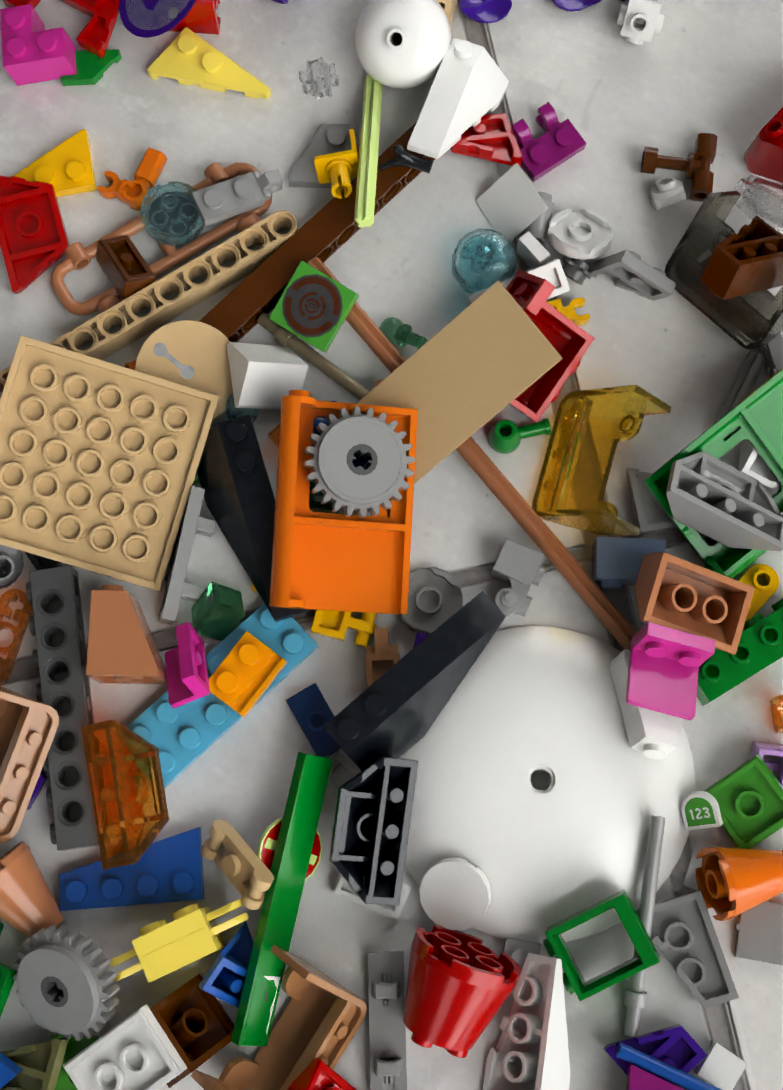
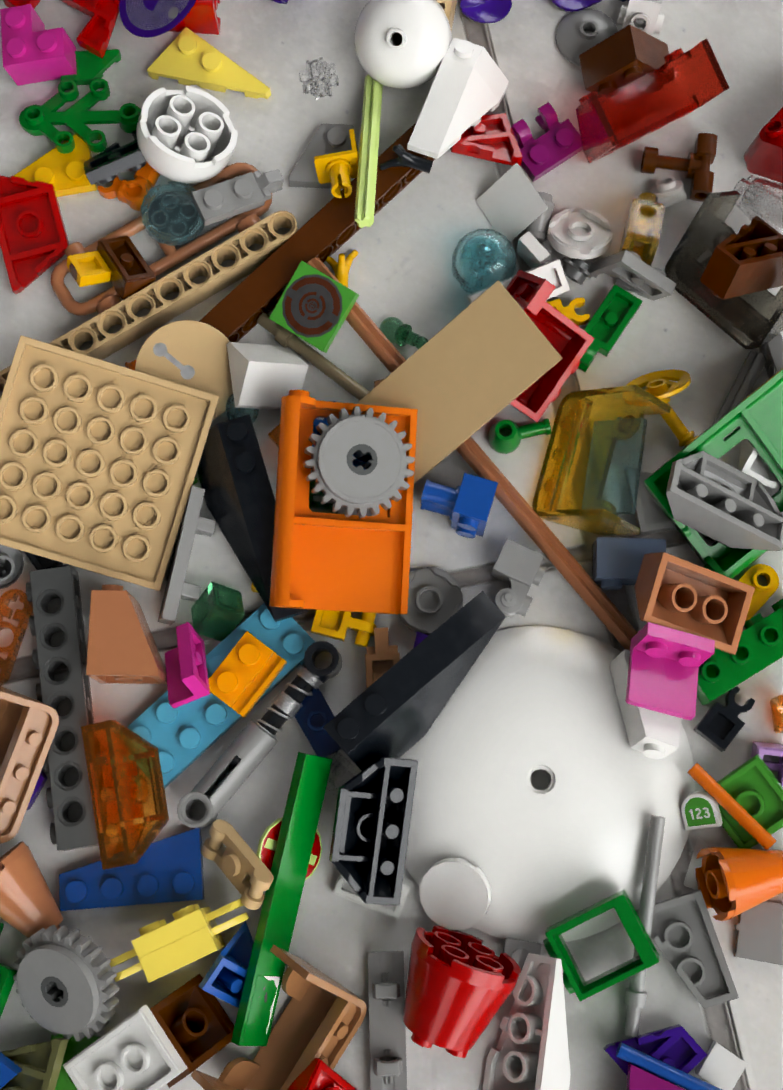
none -> green plant [19,78,141,154]
none -> yellow plate [66,251,111,287]
none -> black wing [84,130,146,185]
none -> white cylinder [136,86,238,184]
none -> piece [177,641,342,828]
none -> yellow bar [326,250,358,288]
none -> blue brick [420,473,498,538]
none -> light grey dish [556,9,618,66]
none -> clear red windscreen [575,39,729,164]
none -> green plate [578,284,643,372]
none -> reddish brown brick [579,25,674,98]
none -> clear light blue piece [581,417,647,518]
none -> clear yellow torso [619,192,665,266]
none -> yellow dish [624,369,698,448]
none -> orange bar [687,763,777,851]
none -> black plate [693,687,755,752]

